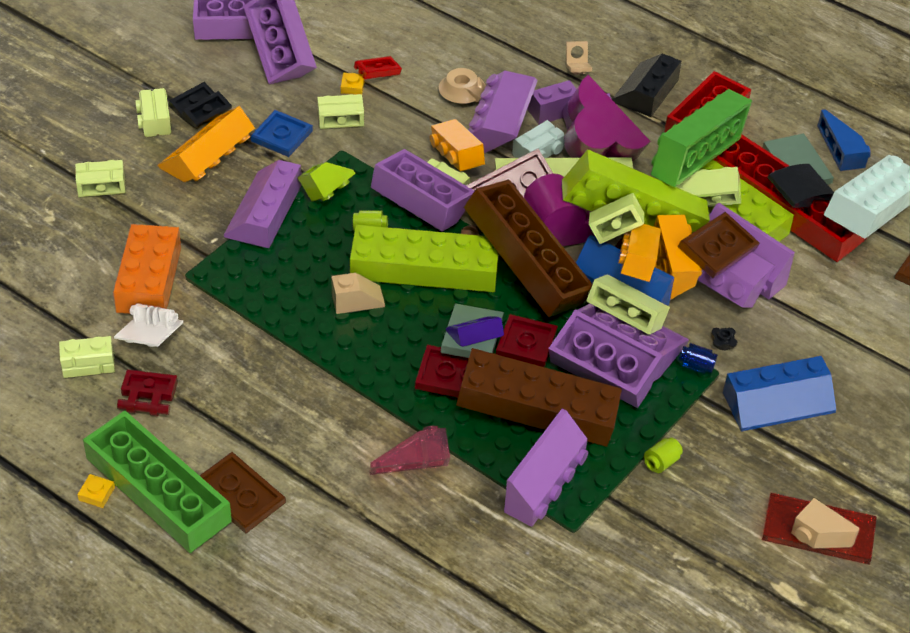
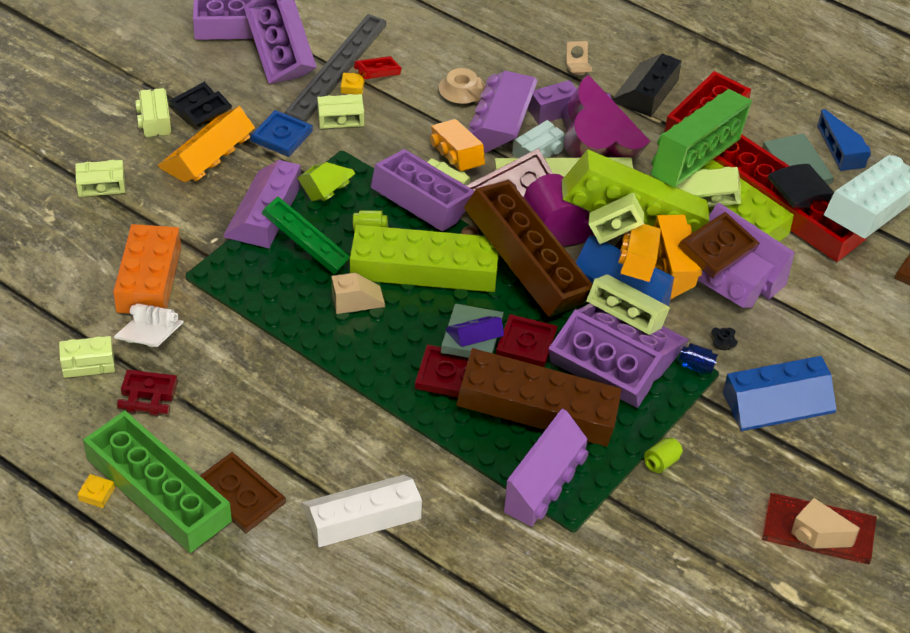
clear pink slope [369,426,450,475] -> none
none -> green tile [262,196,350,275]
none -> dark grey tile [284,14,386,122]
none -> white slope [302,475,422,548]

